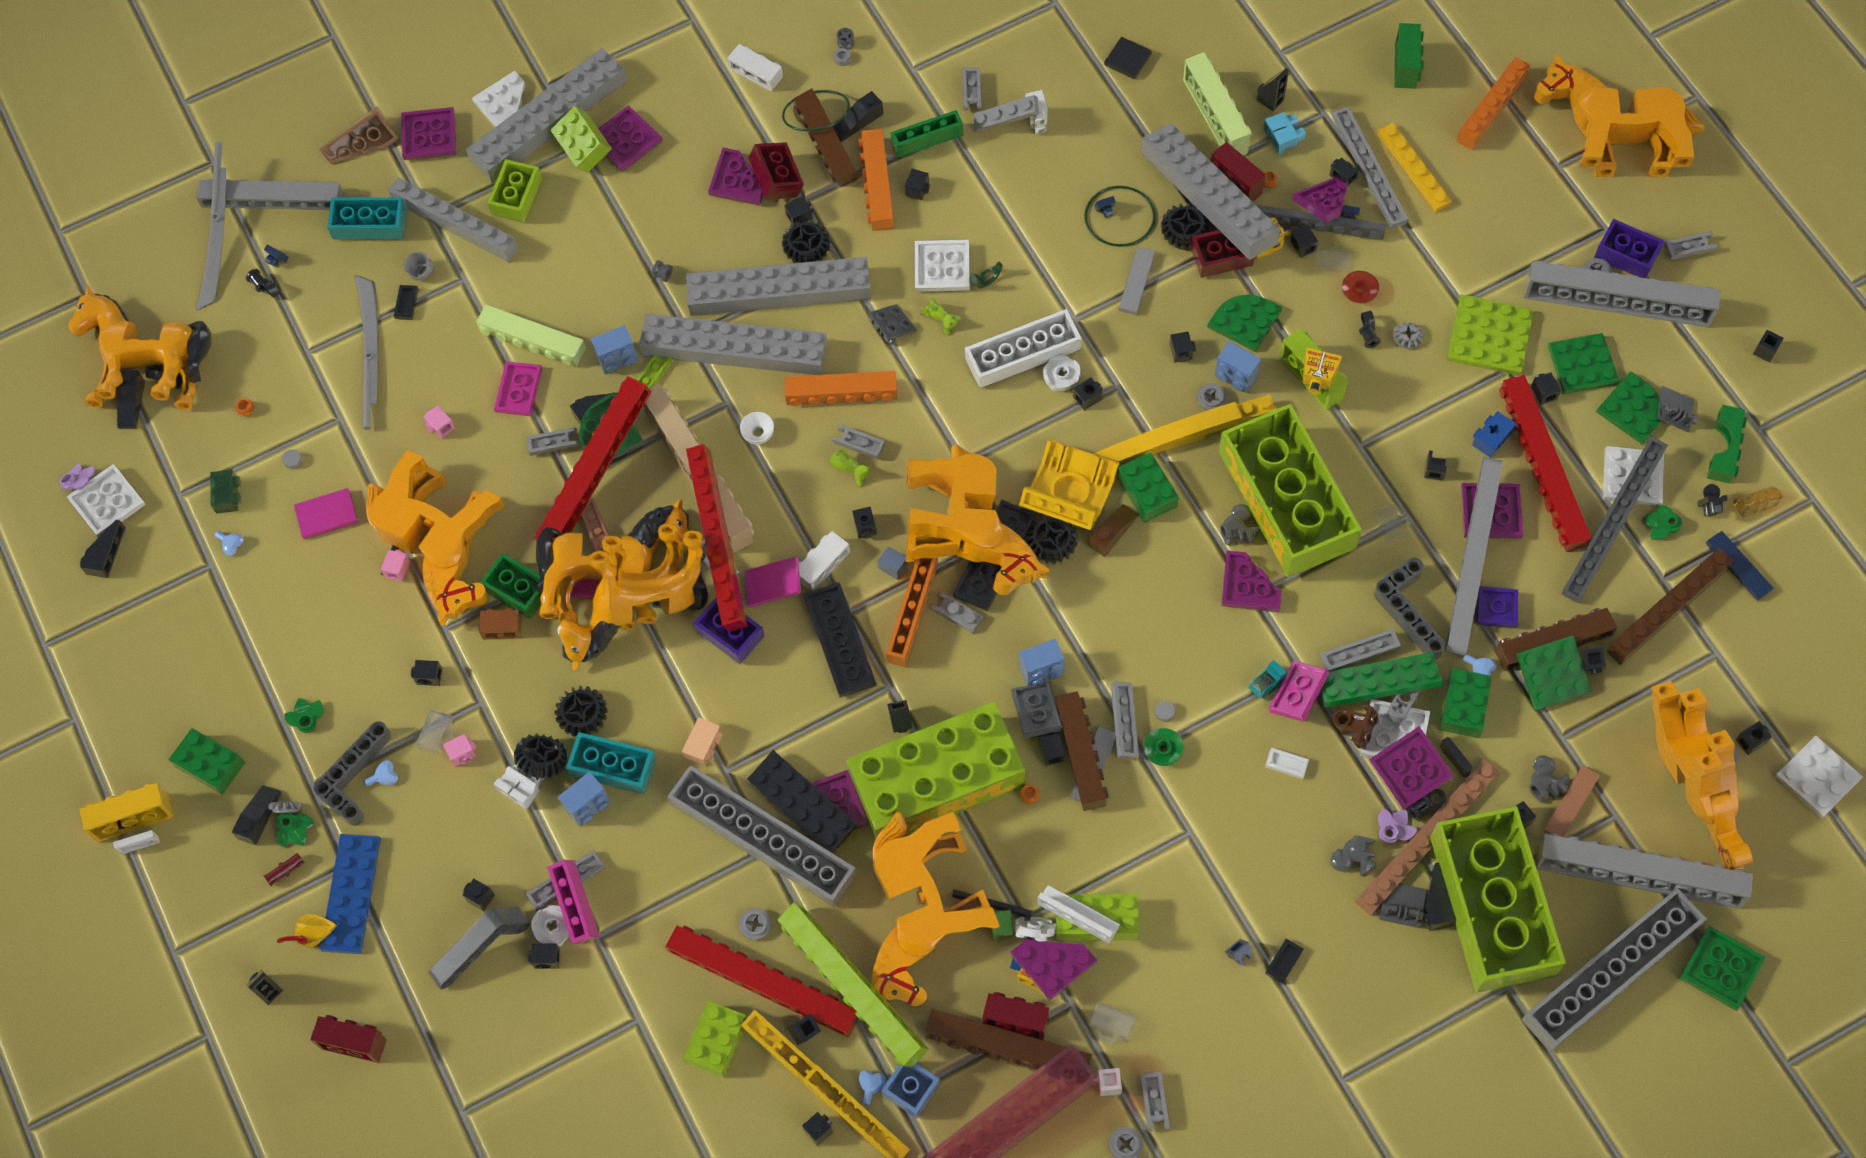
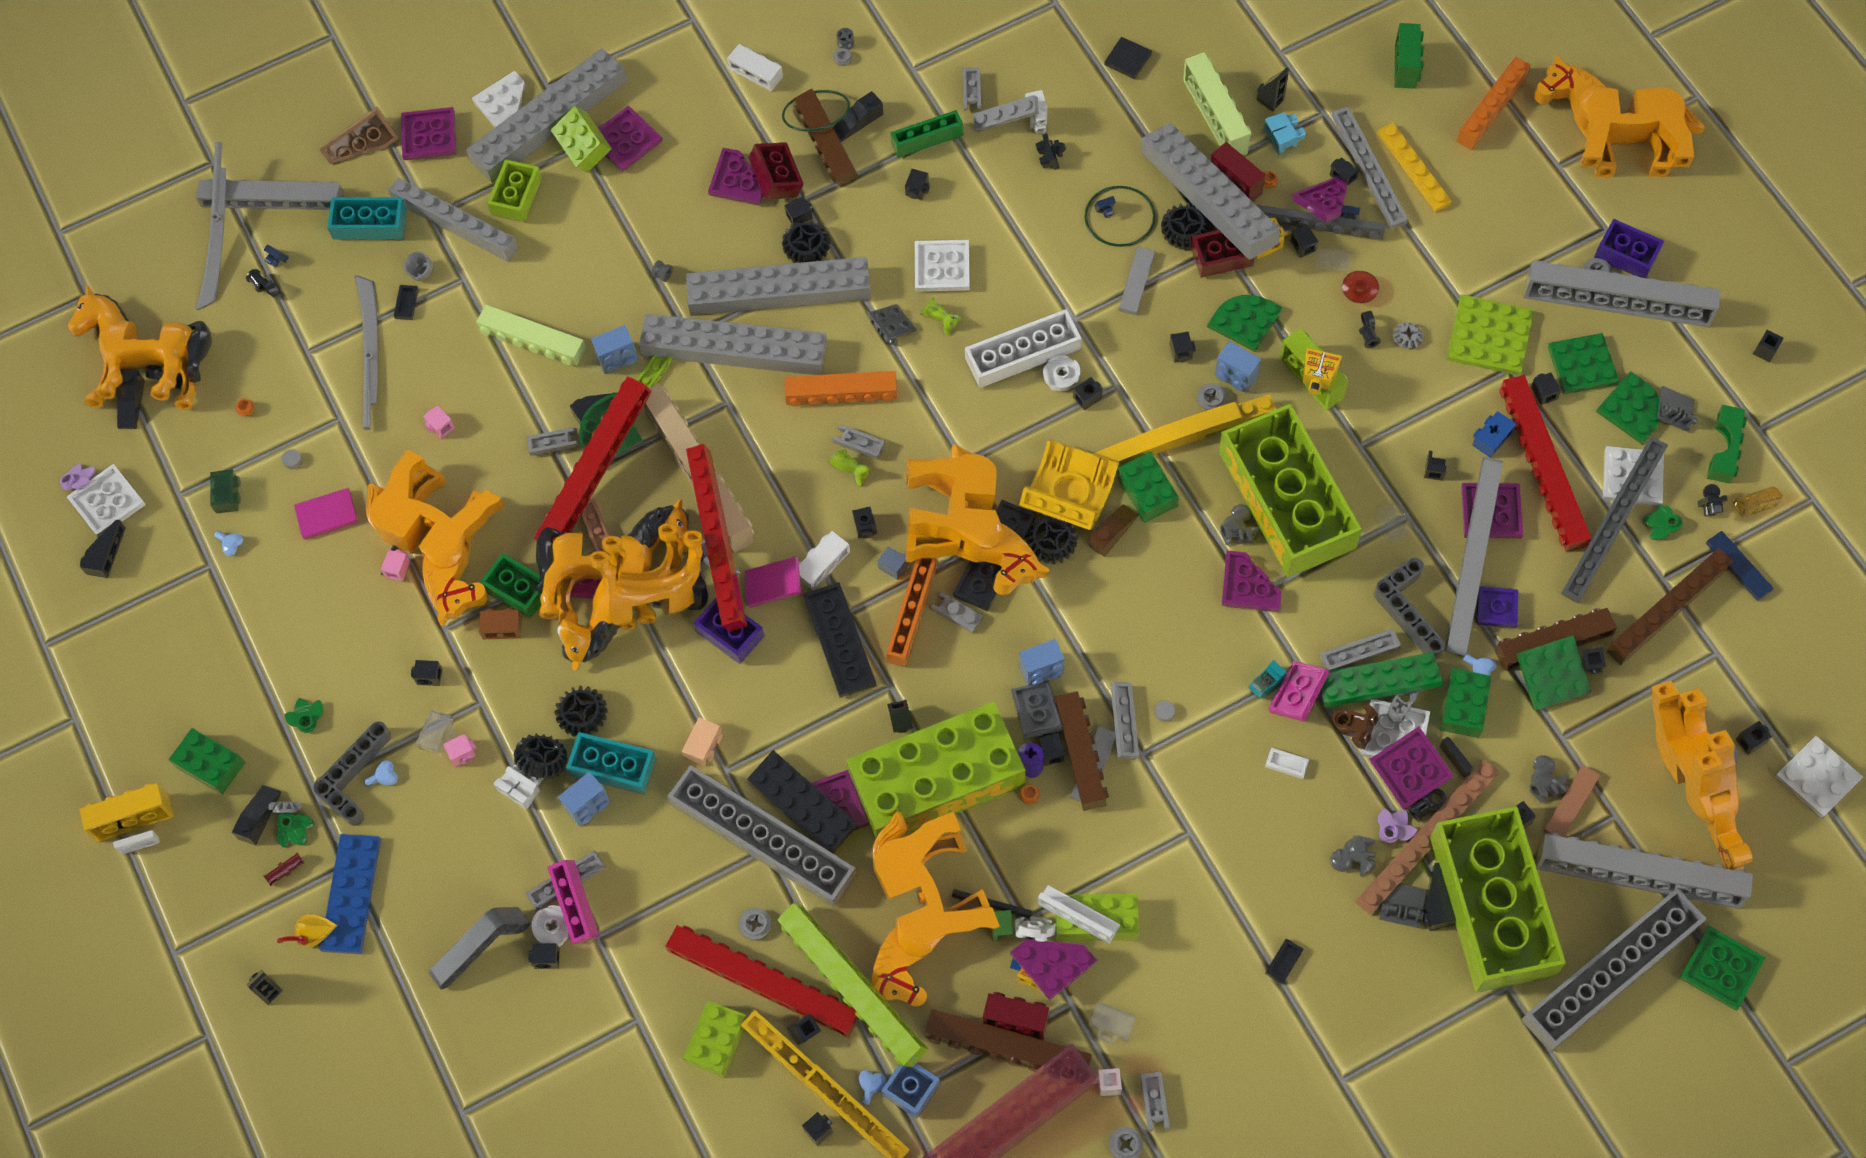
dark red brick [310,1015,387,1063] -> none
black brick [463,878,495,912] -> none
dark pink tile [494,361,543,417] -> none
white piece [740,412,774,444] -> none
orange brick [858,129,894,231] -> none
dark green helmet [970,261,1003,288] -> none
green dish [1144,728,1184,766] -> none
tile [1225,939,1253,966] -> none
light grey hinge [1664,231,1718,260] -> none
none -> dark purple piece [1018,742,1044,778]
none -> black hips [1035,133,1066,170]

